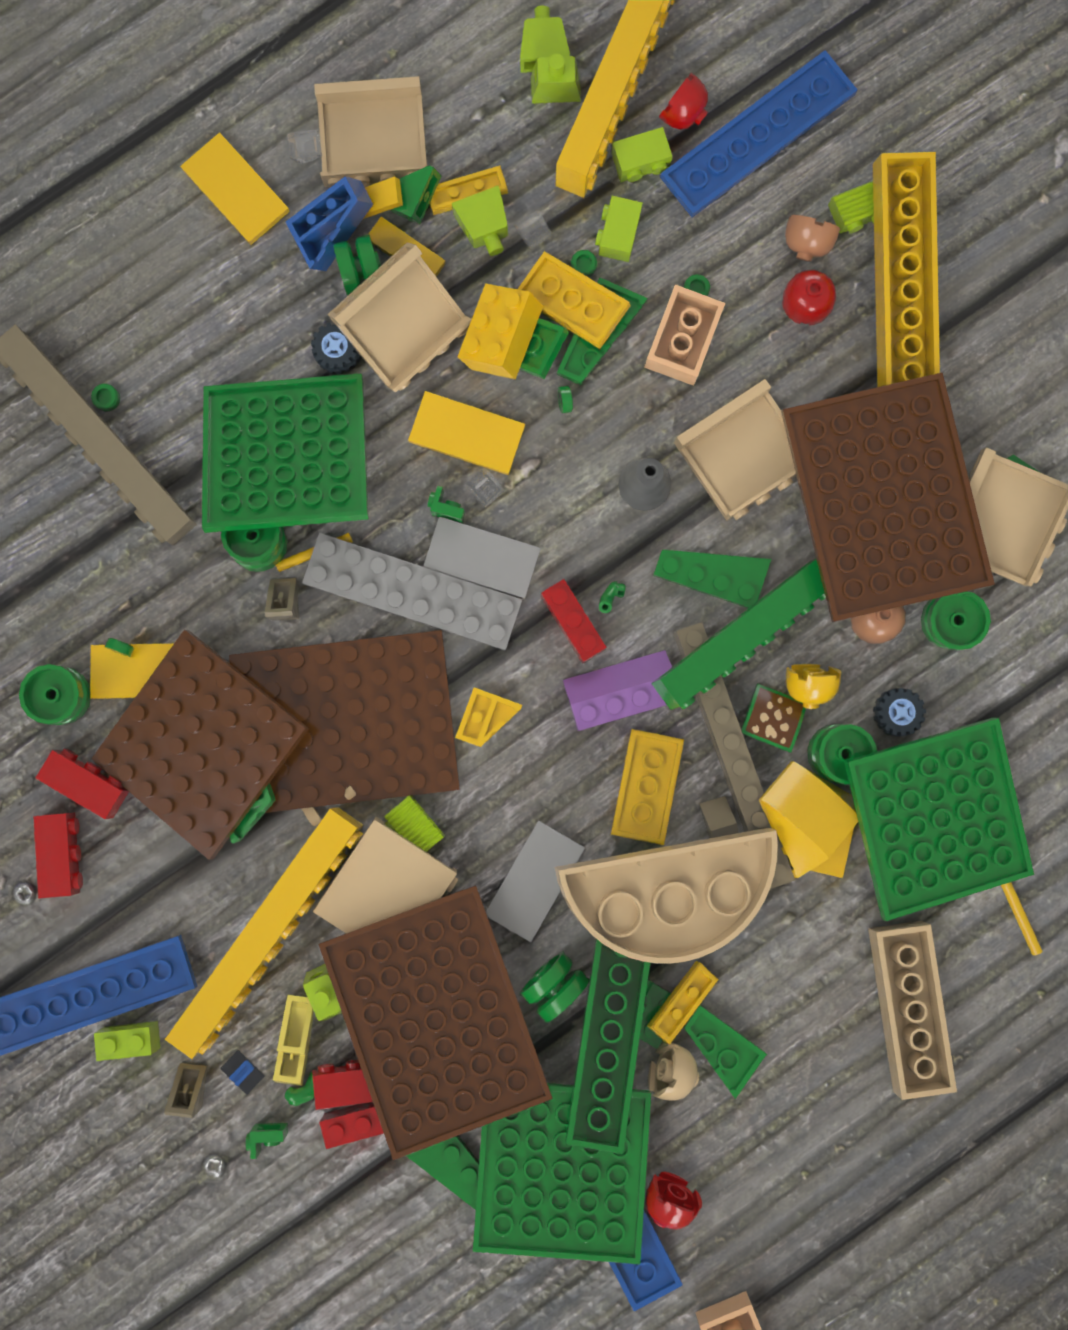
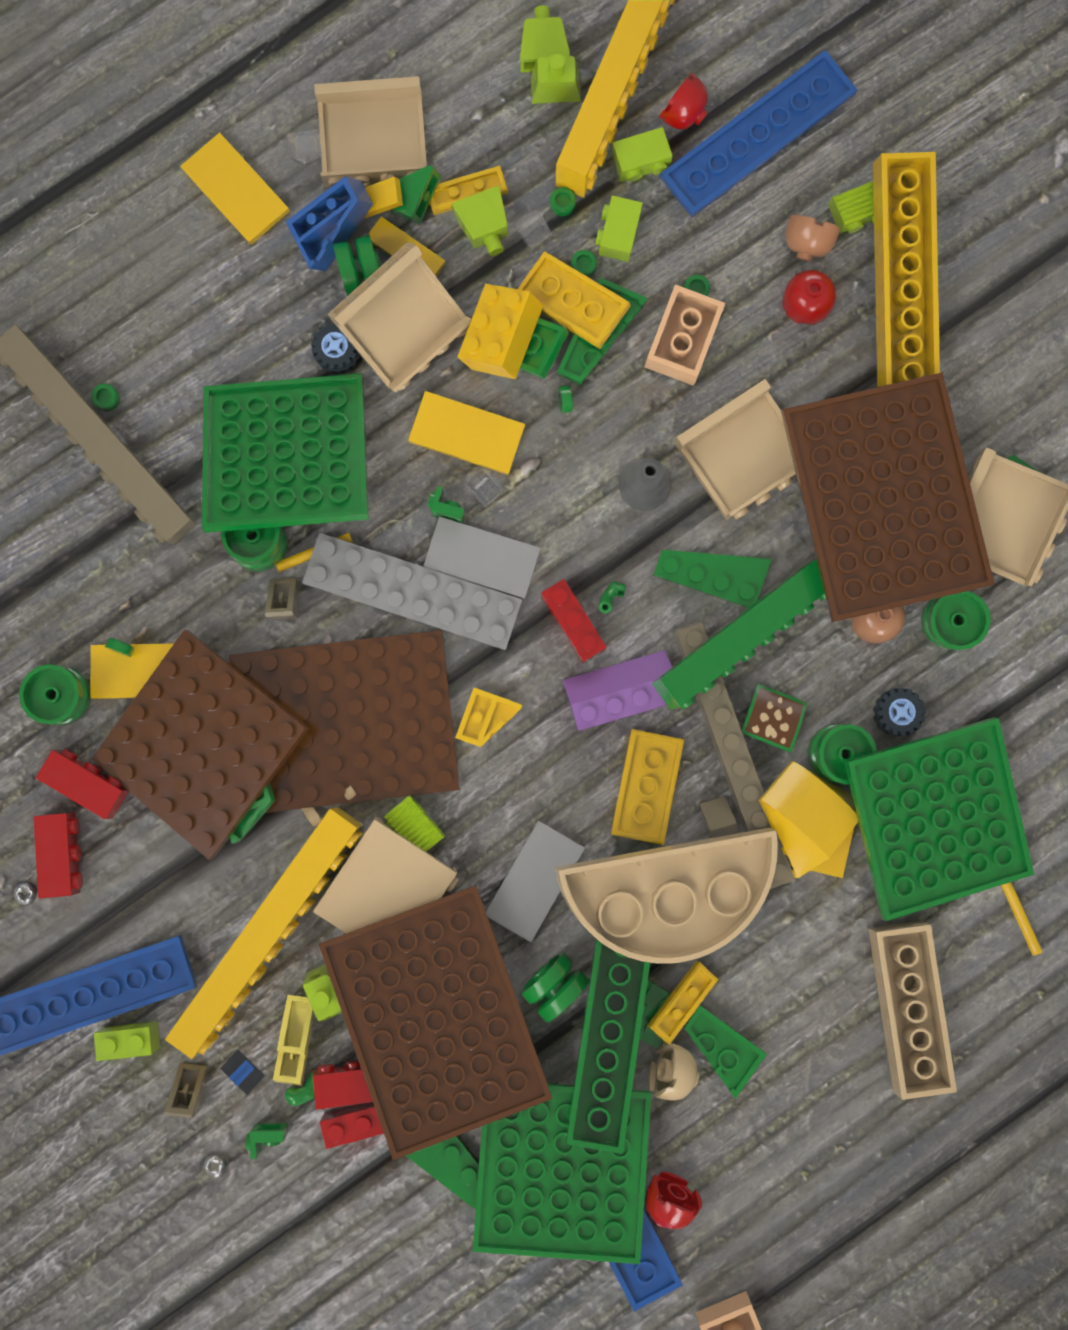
yellow cylinder [786,664,841,709] -> none
none -> green tile [550,187,576,216]

